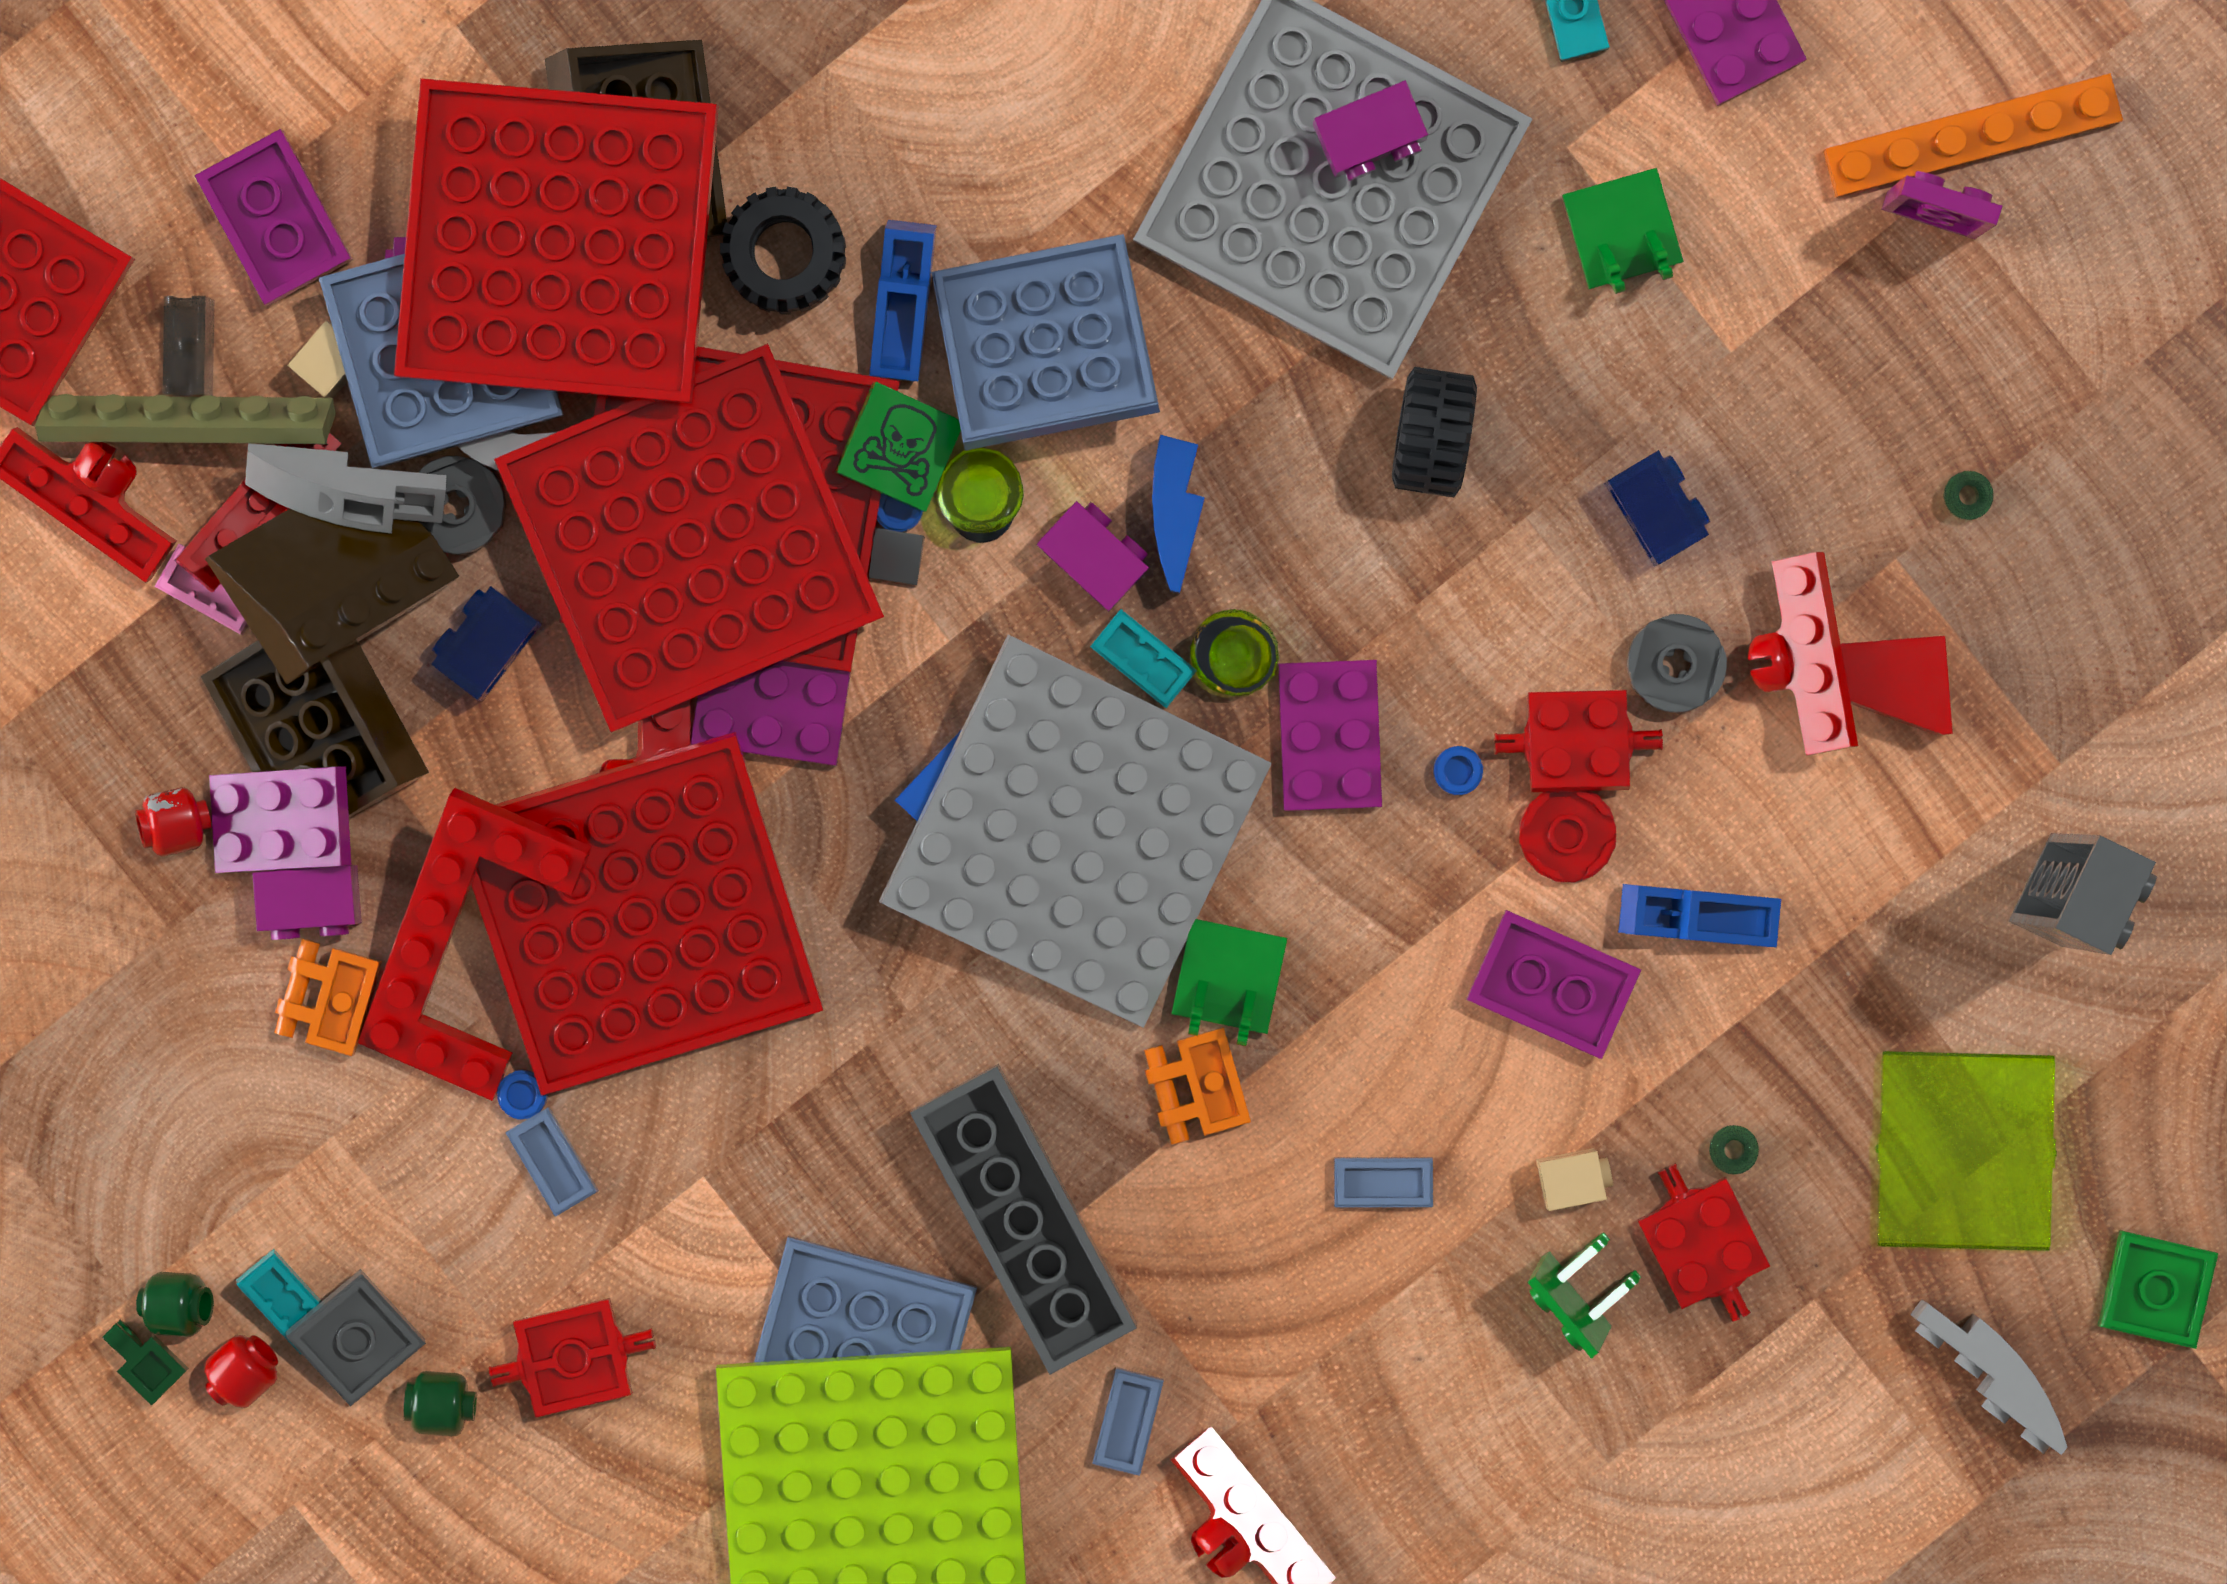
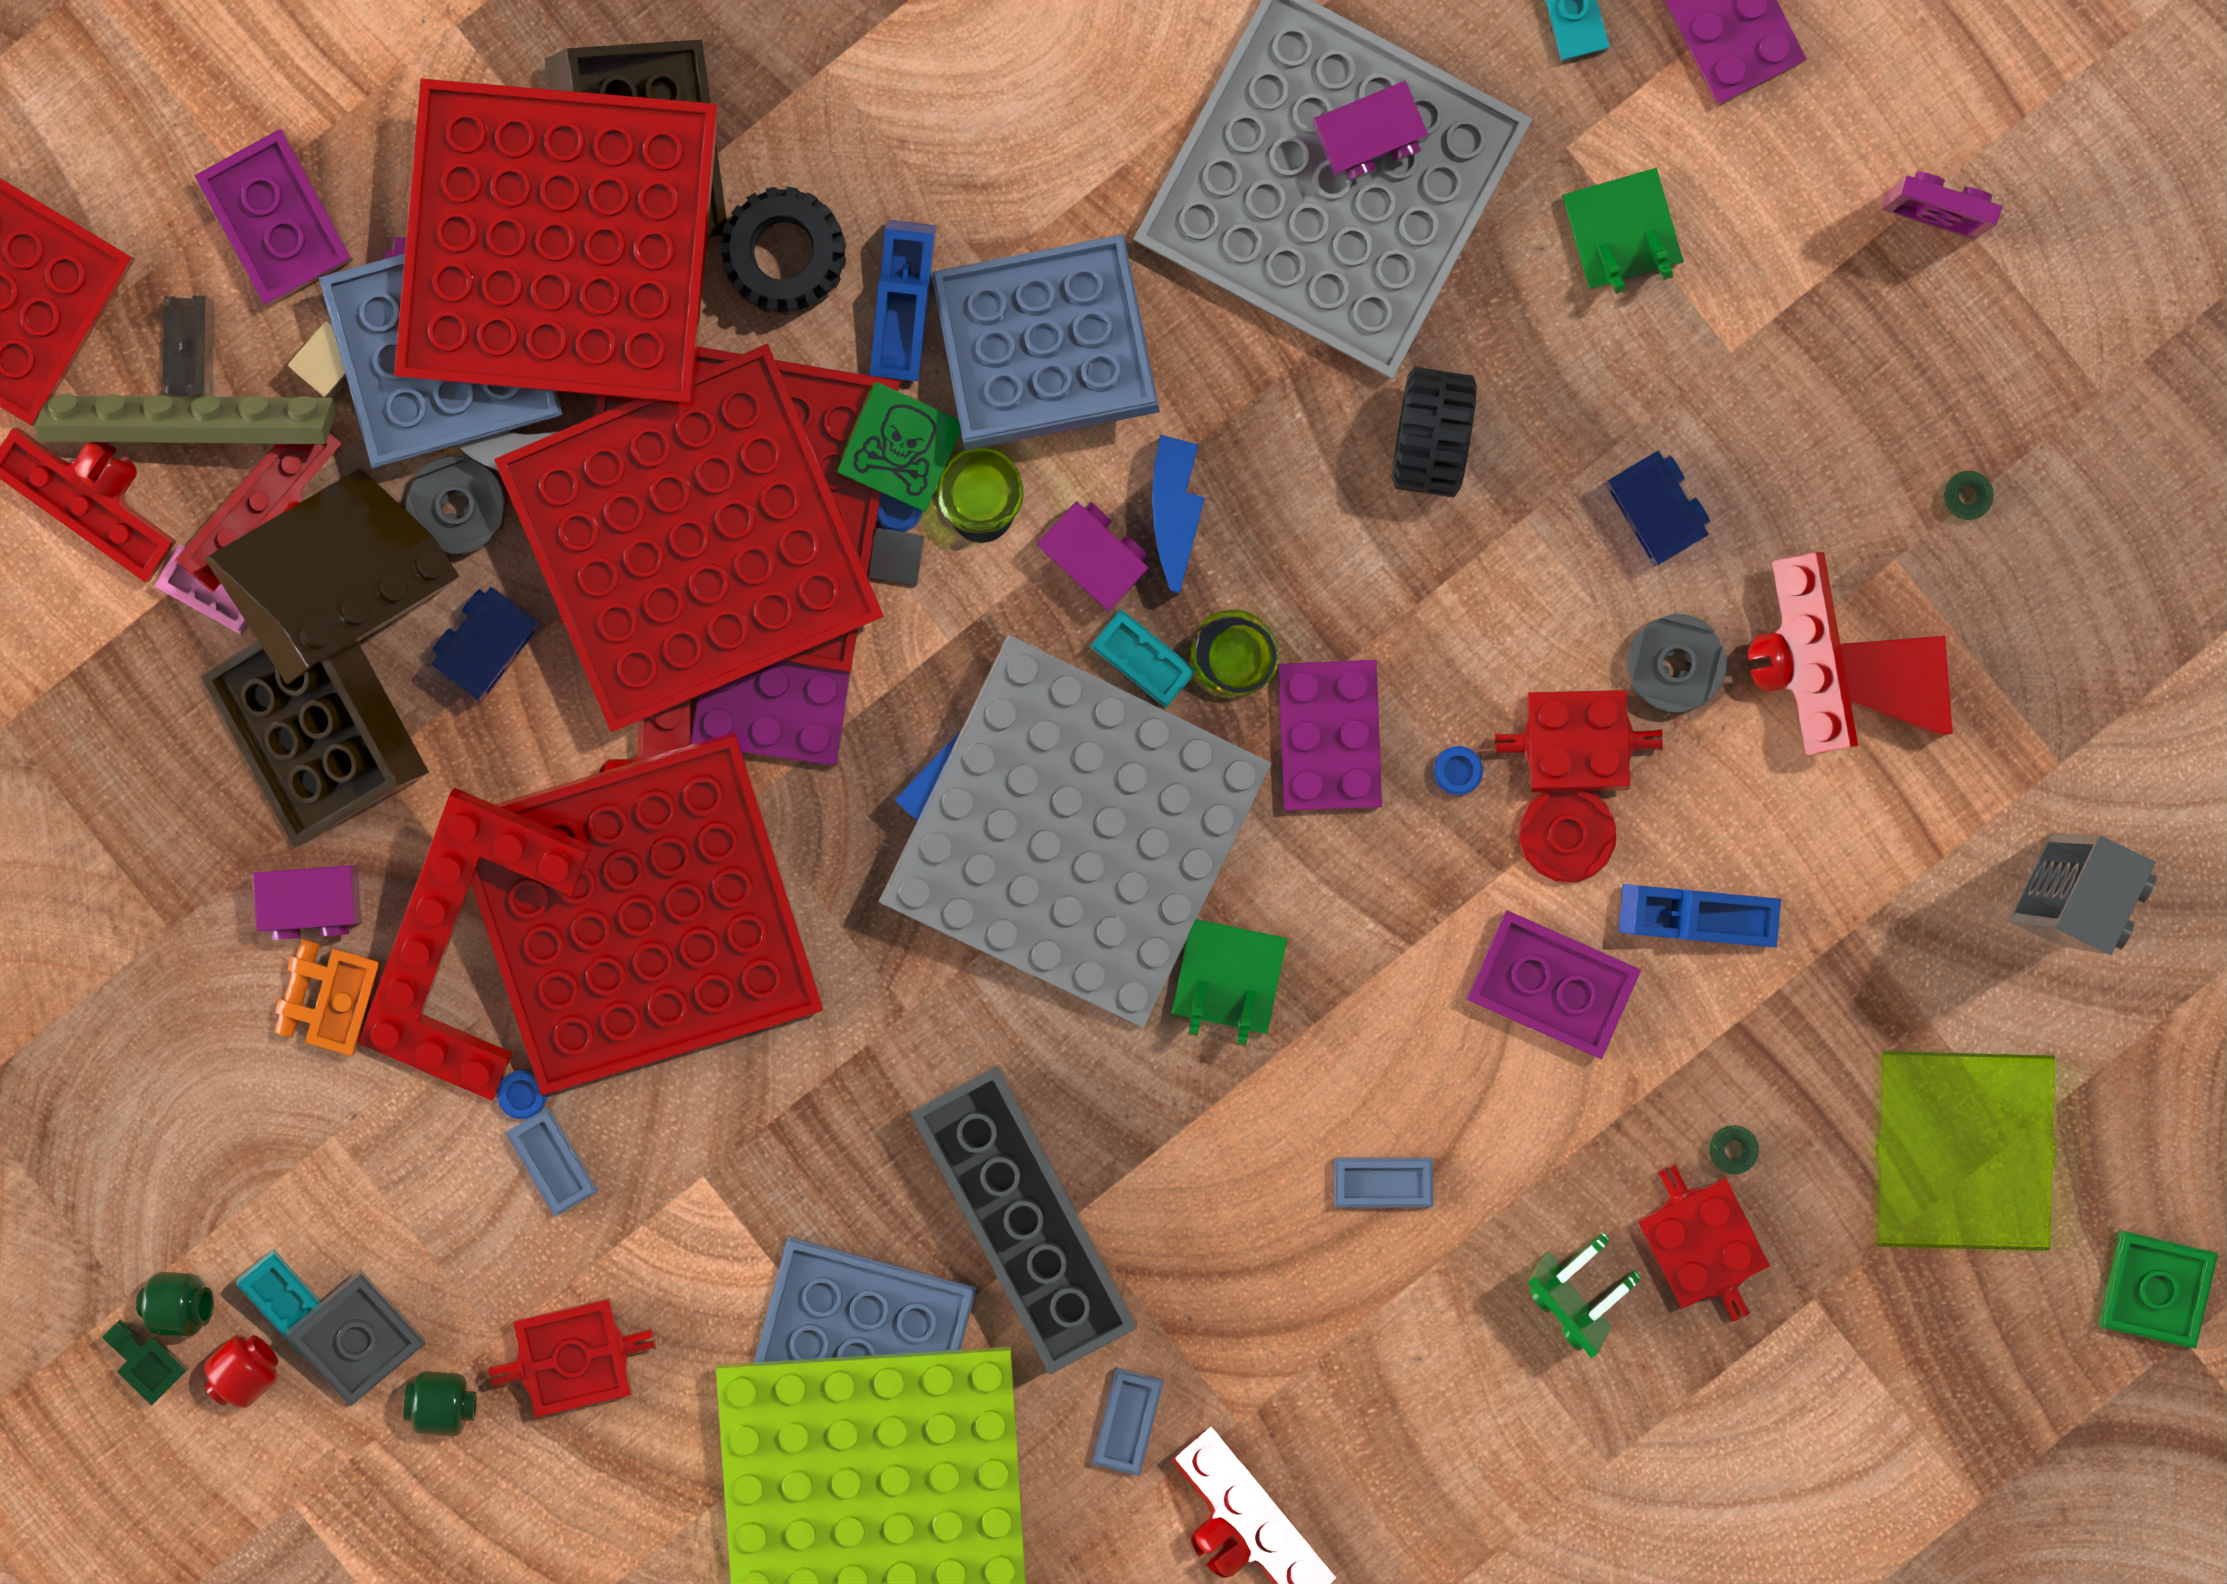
red head [135,787,211,857] -> none
plate [209,766,352,873] -> none
light grey slope [245,443,447,533] -> none
orange plate [1144,1027,1251,1144] -> none
tan brick [1536,1148,1613,1211] -> none
orange plate [1823,73,2123,198] -> none
light grey slope [1910,1299,2067,1455] -> none

